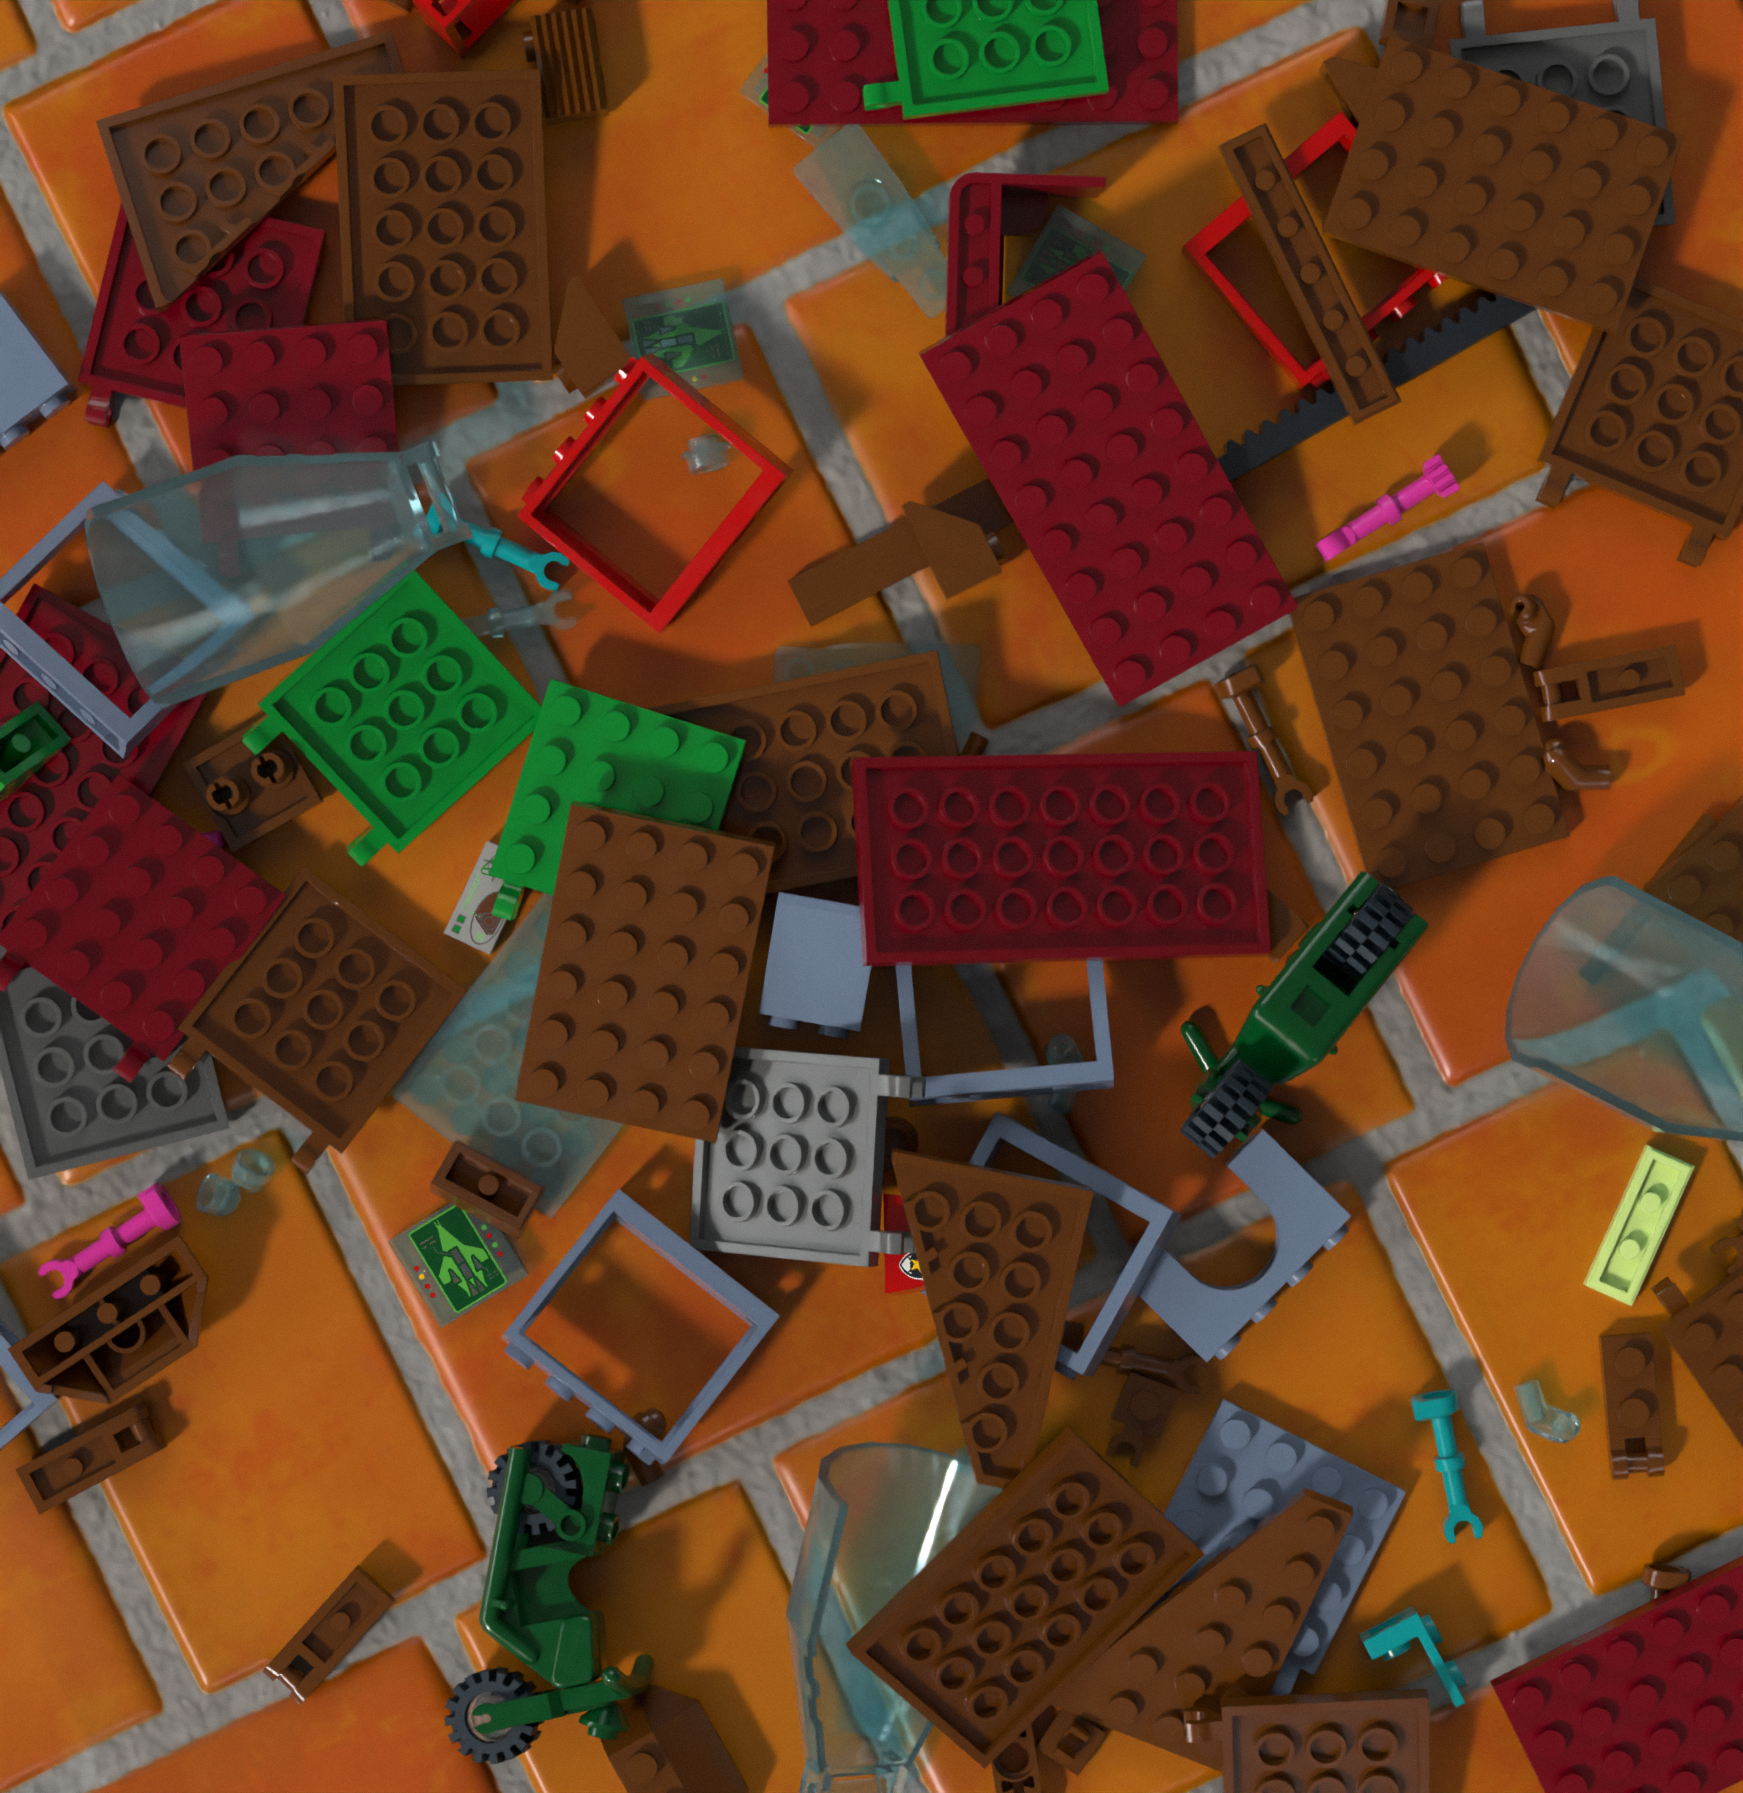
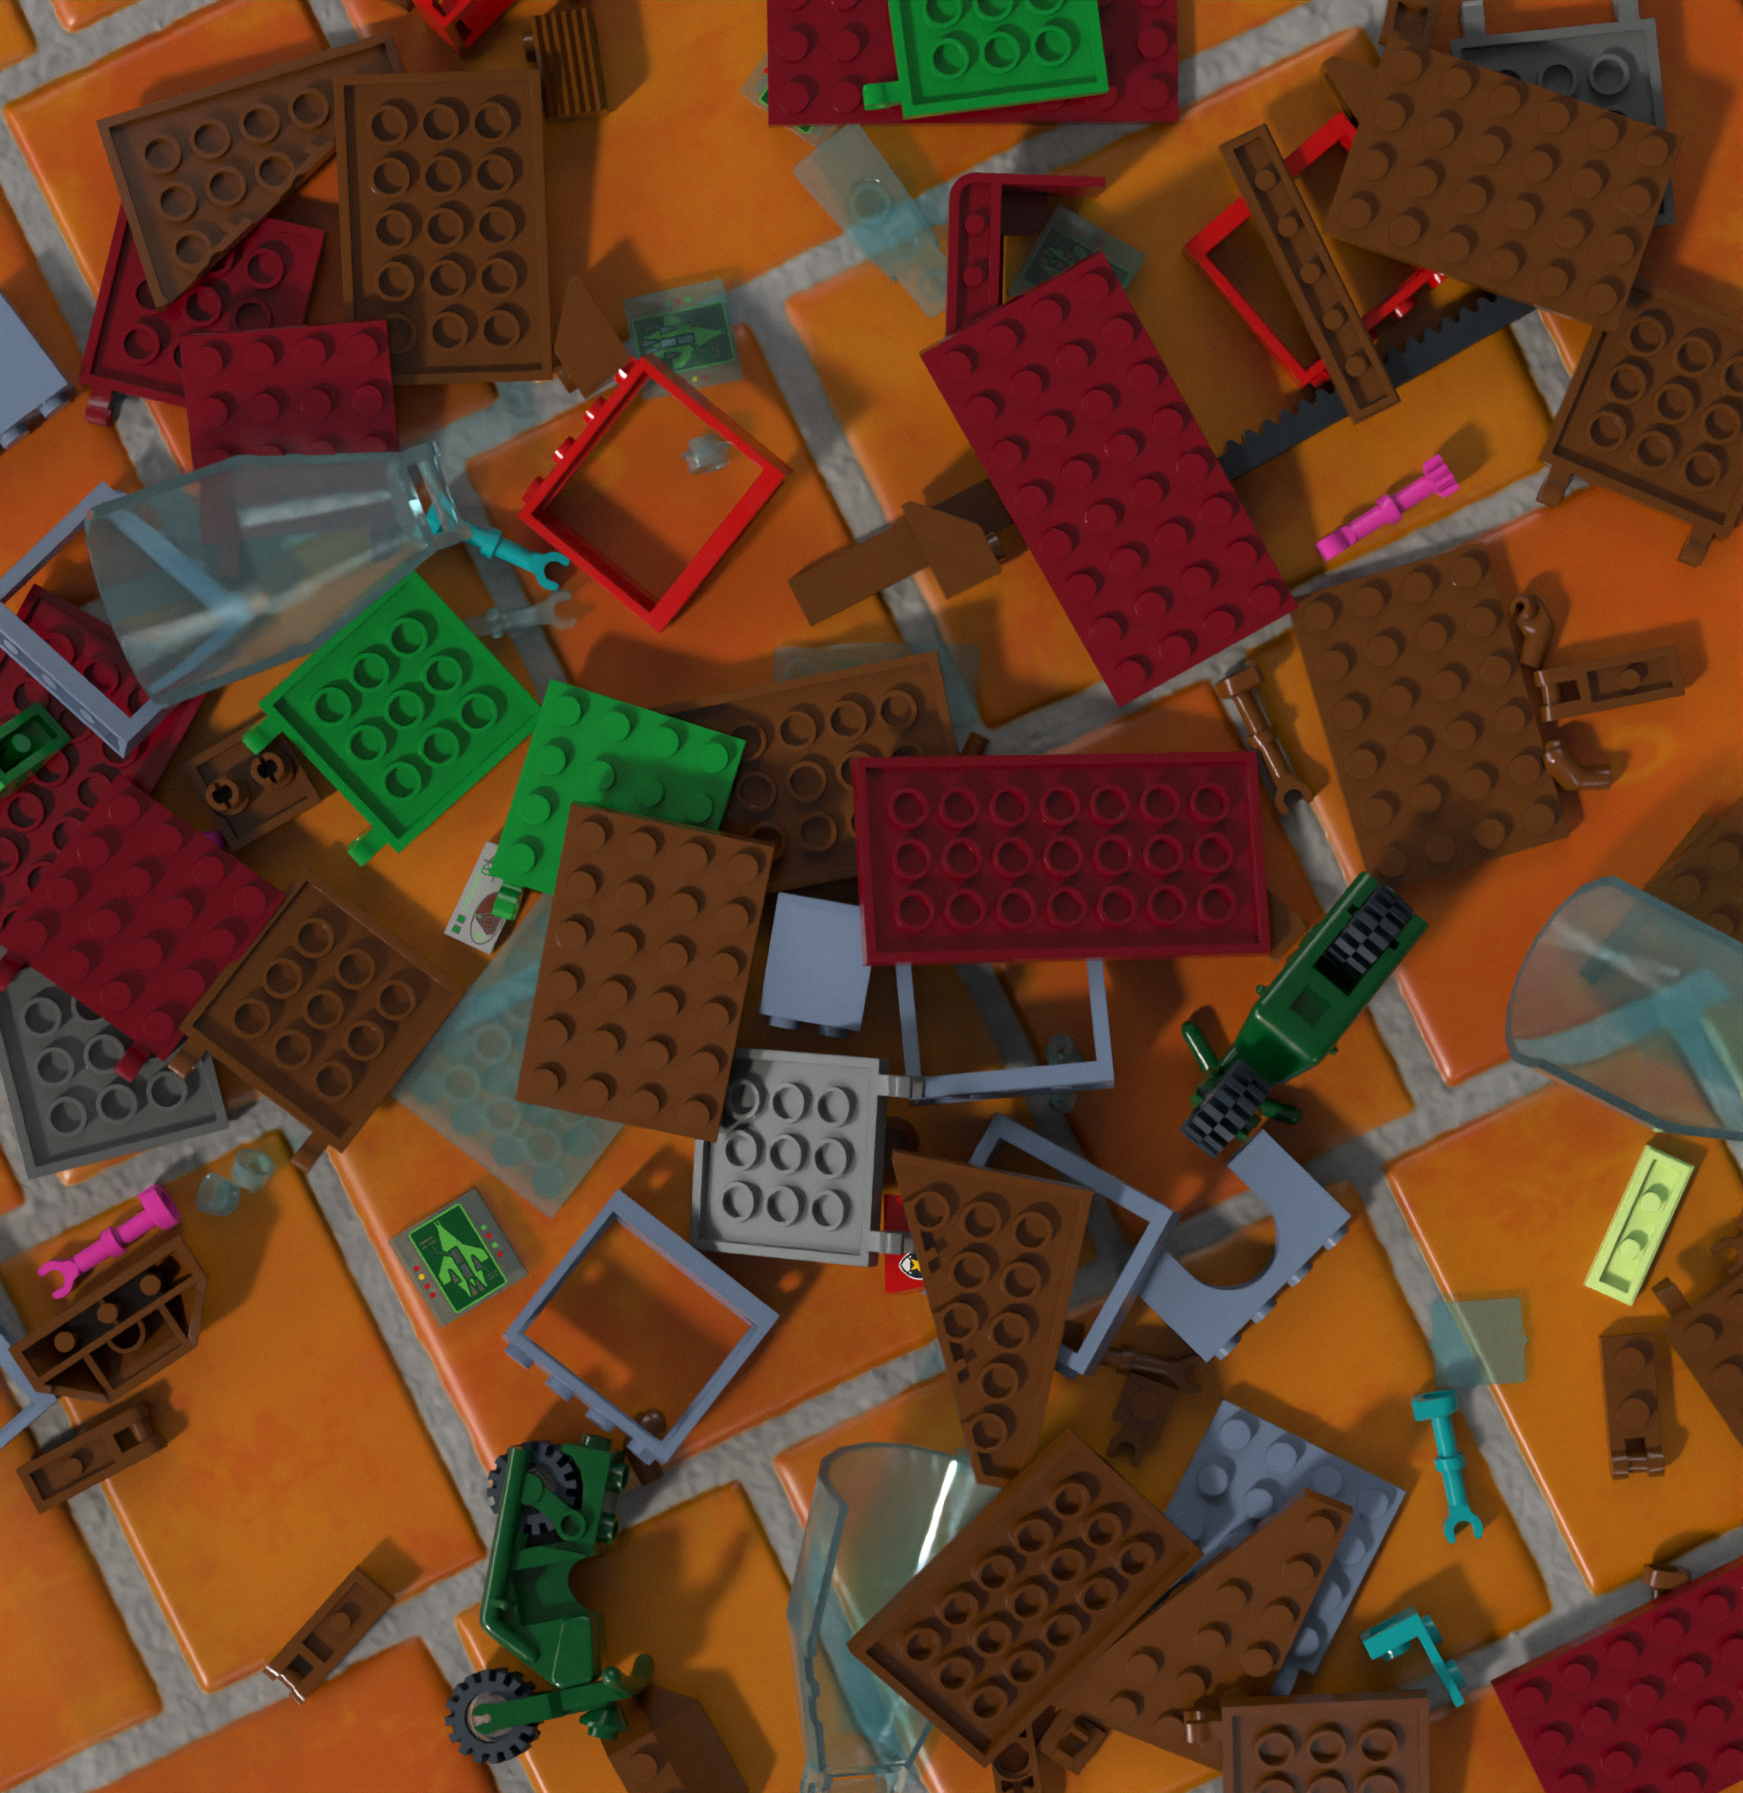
reddish brown slope [430,1140,546,1239] -> none
clear light blue arm [1514,1379,1581,1443] -> none
none -> clear light blue piece [1428,1297,1528,1388]

